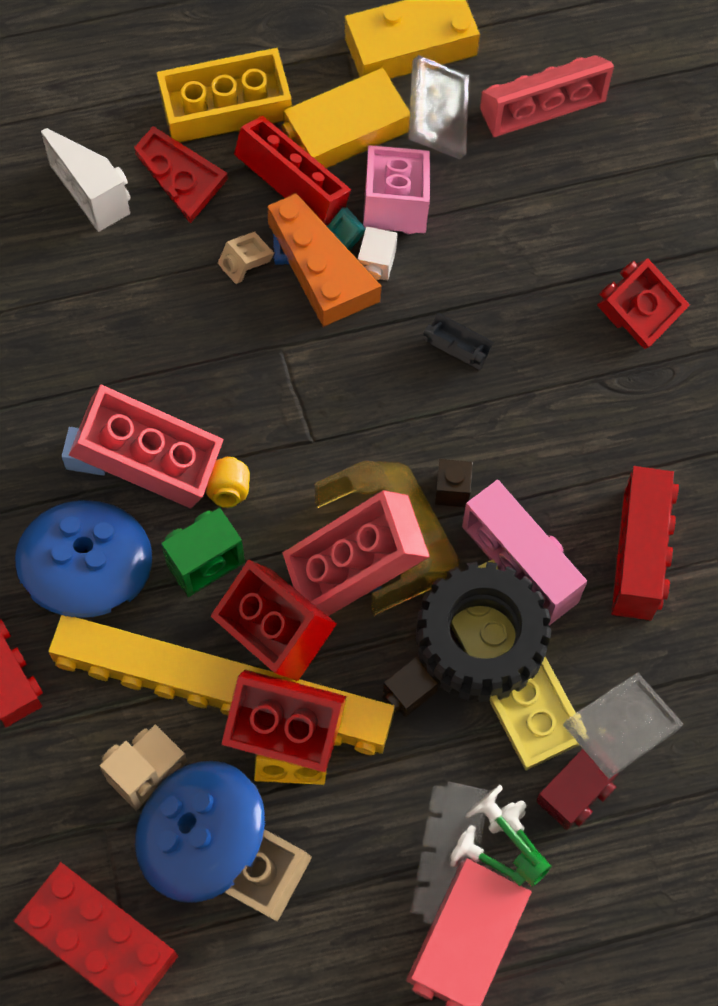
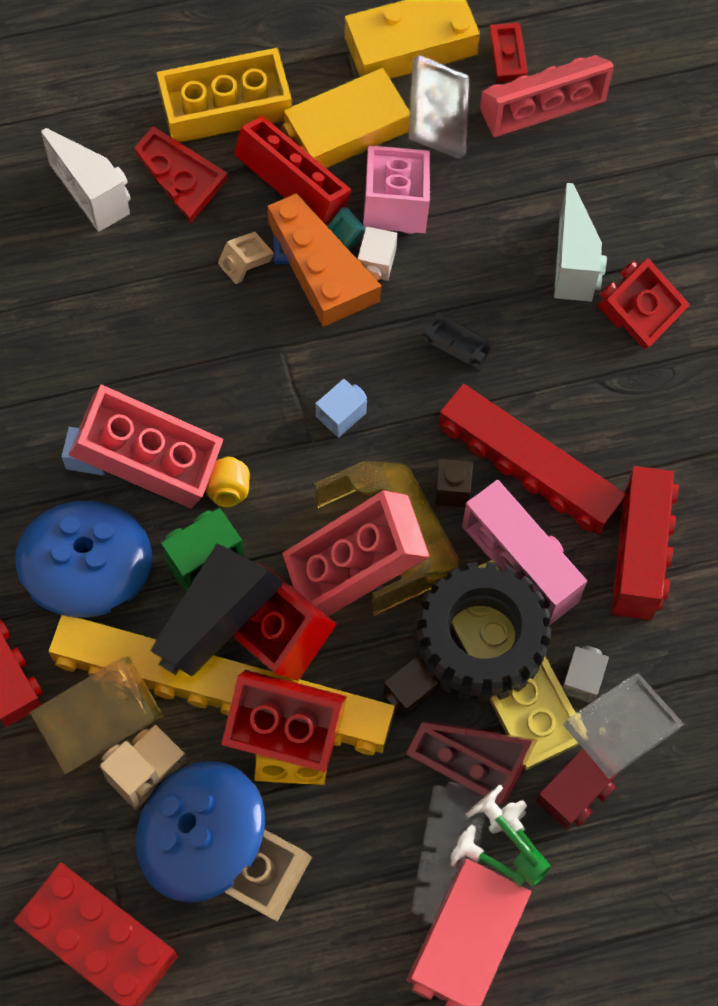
none -> clear yellow brick [30,657,164,774]
none -> black slope [150,543,283,677]
none -> light blue brick [316,379,367,438]
none -> dark red wedge [406,722,537,805]
none -> red brick [439,383,627,536]
none -> red plate [489,23,528,83]
none -> light aqua slope [554,183,607,302]
none -> light grey brick [562,646,609,704]

